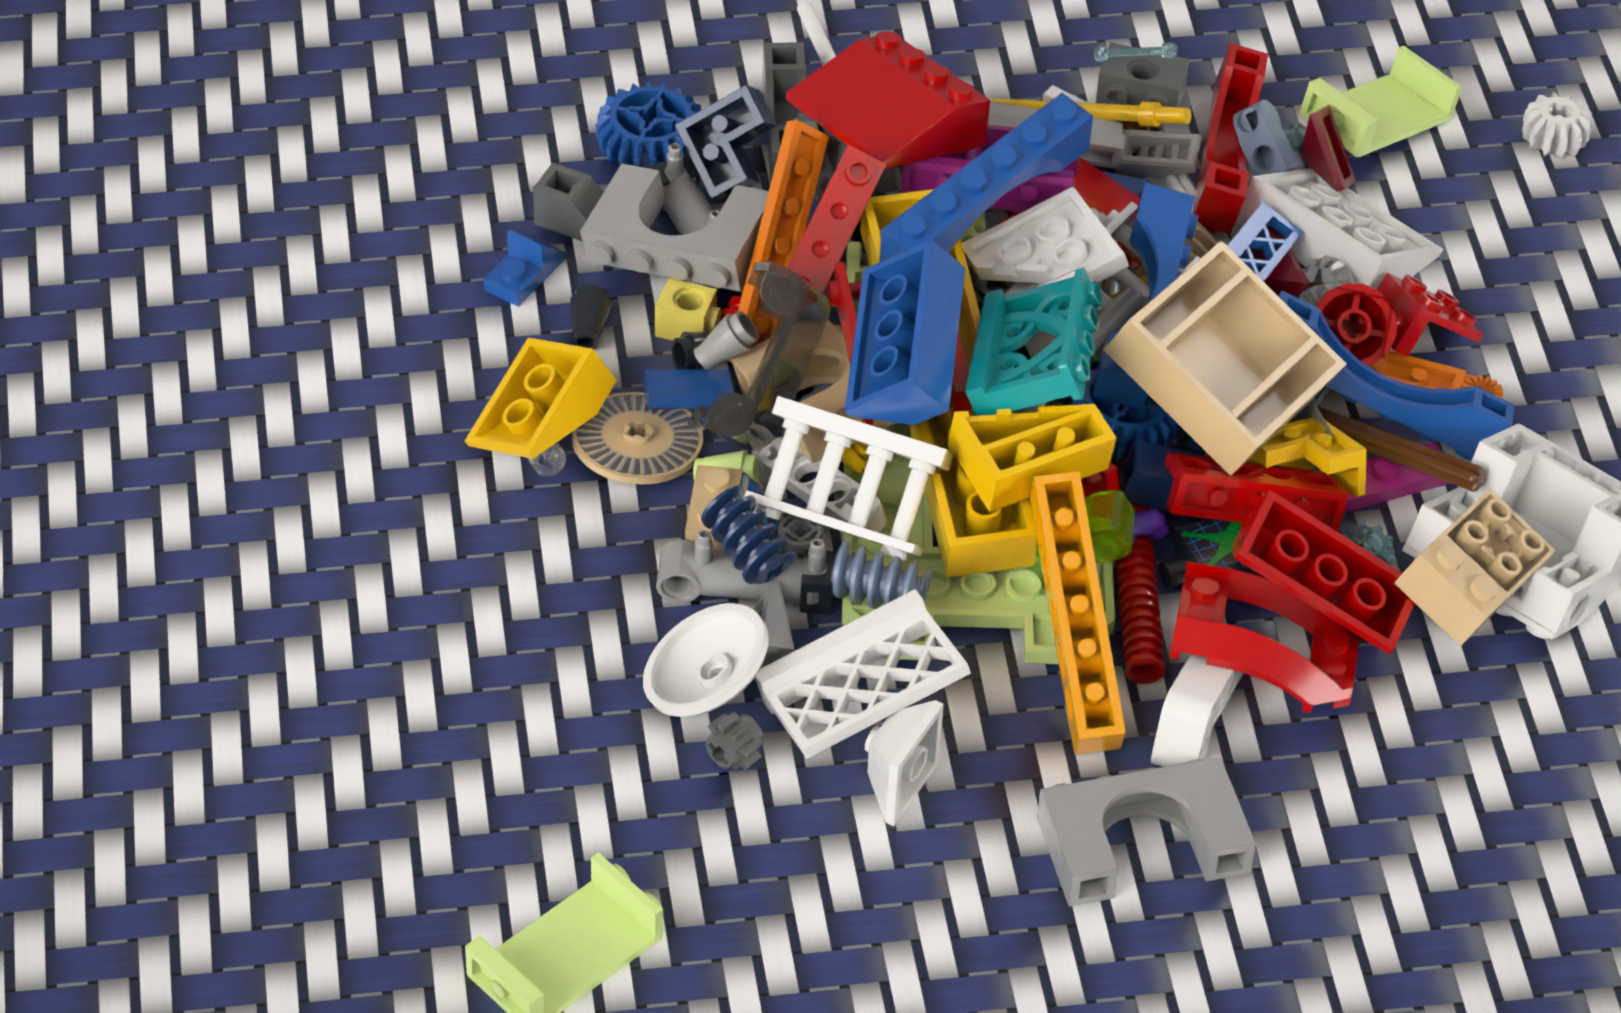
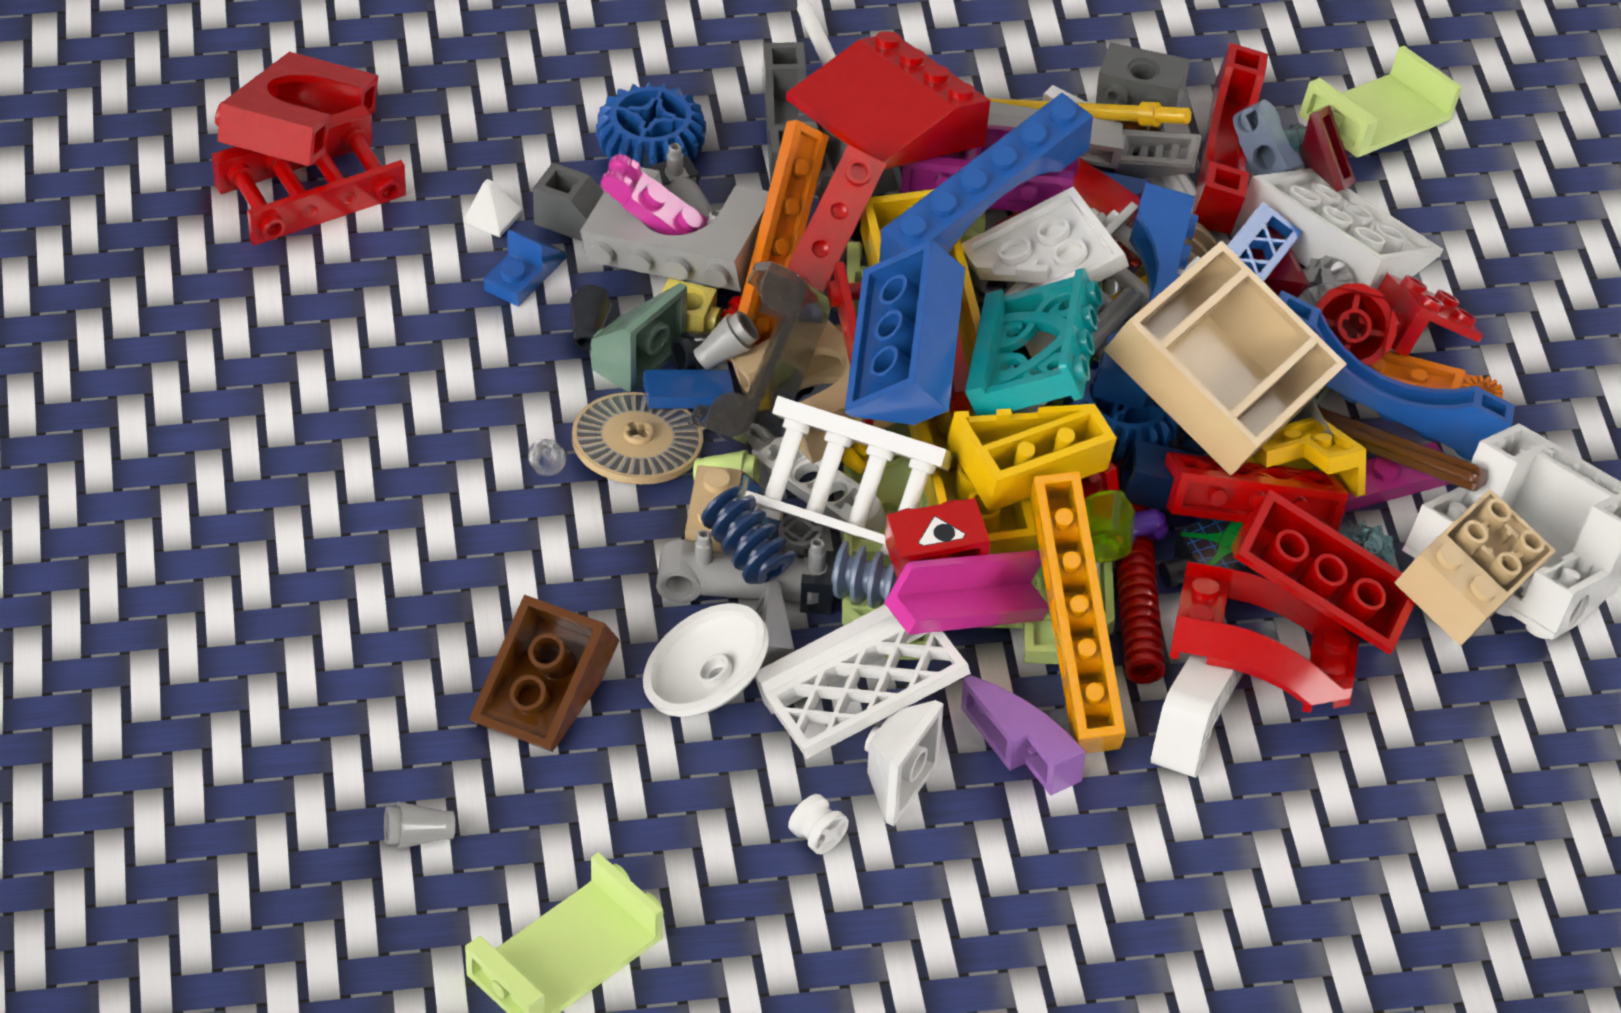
yellow slope [464,338,617,459] -> none
dark blue brick [675,85,777,201] -> none
dark grey gear [706,712,764,771] -> none
light grey arch [1037,757,1256,906] -> none
clear light blue hinge [1094,42,1178,62] -> none
white gear [1522,92,1592,159] -> none
none -> red fence [211,105,406,246]
none -> red arch [215,51,379,166]
none -> light grey cone [384,802,455,849]
none -> white slope [465,179,523,238]
none -> reddish brown slope [468,595,620,752]
none -> sand green slope [591,282,687,392]
none -> dark pink hinge [600,154,708,235]
none -> white wheel [788,794,849,854]
none -> dark pink panel [884,550,1049,635]
none -> red brick [885,498,990,579]
none -> medium lavender slope [961,675,1085,796]

